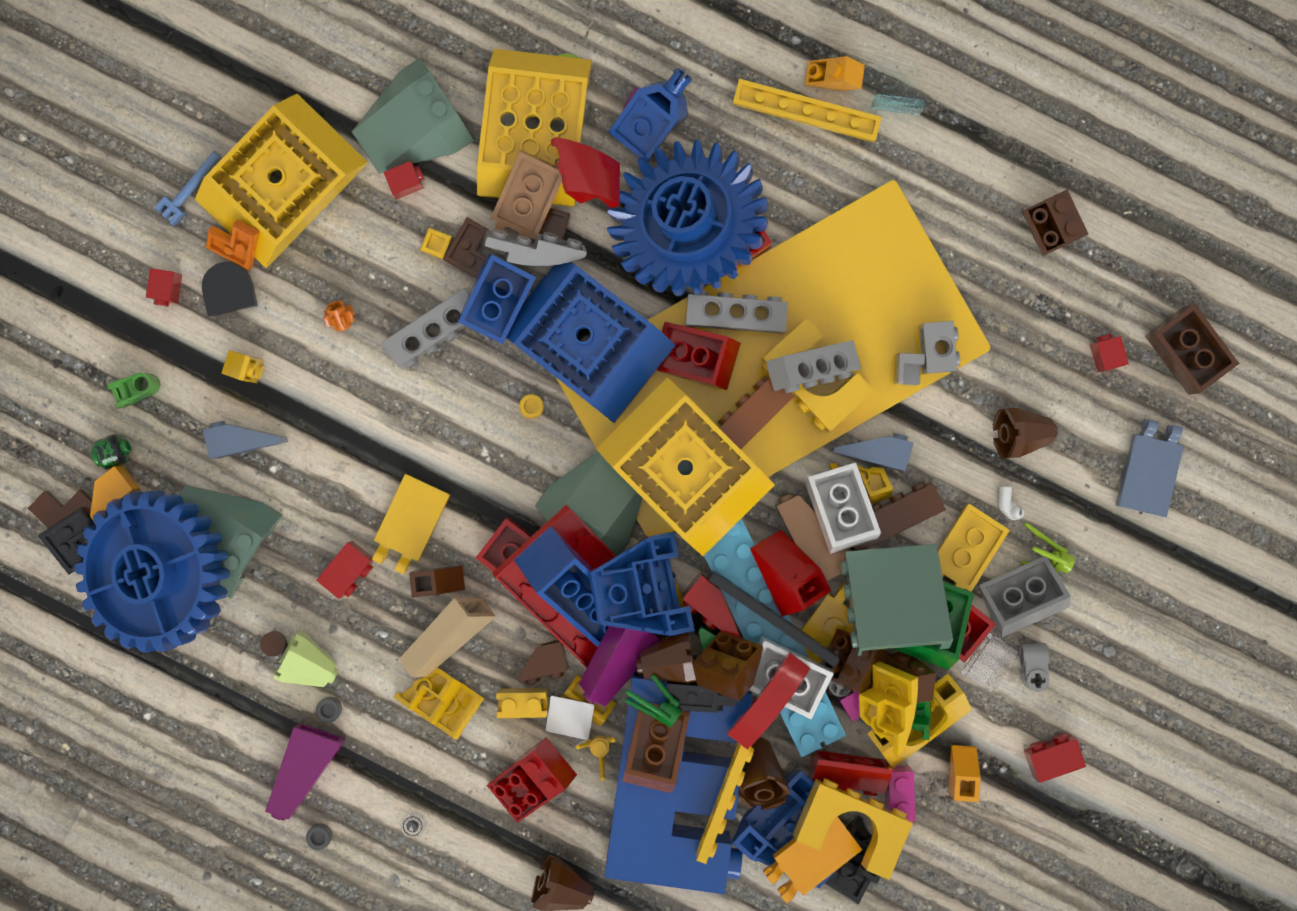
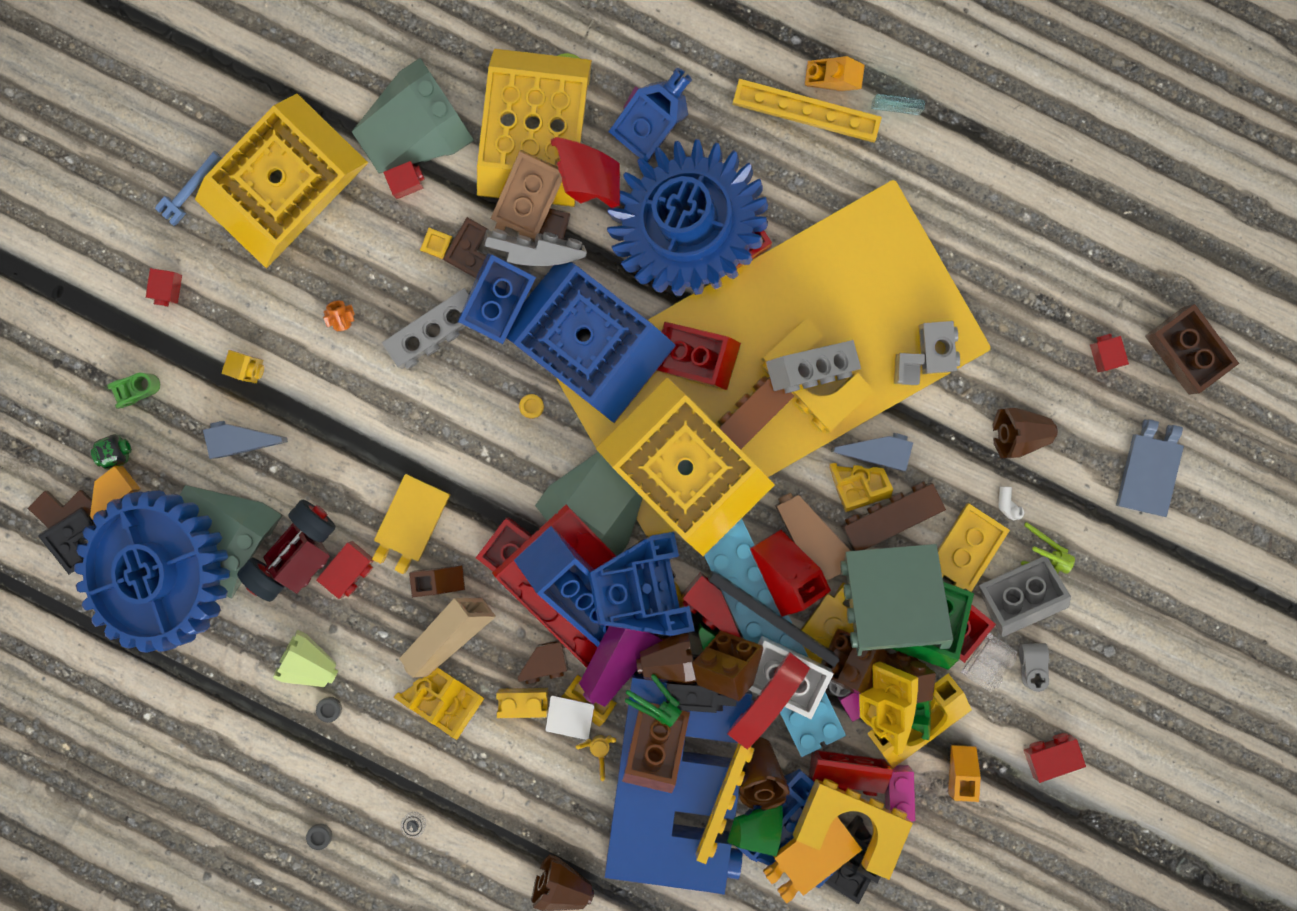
black tile [202,262,258,317] -> none
orange tile [206,219,260,271] -> none
reddish brown tile [260,631,287,656] -> none
magenta slope [265,723,346,820] -> none
red slope [486,737,577,823] -> none
light grey brick [685,291,788,334] -> none
white brick [806,462,881,554] -> none
reddish brown slope [1021,189,1089,256] -> none
none -> brick [237,499,336,602]
none -> green slope [727,805,783,856]

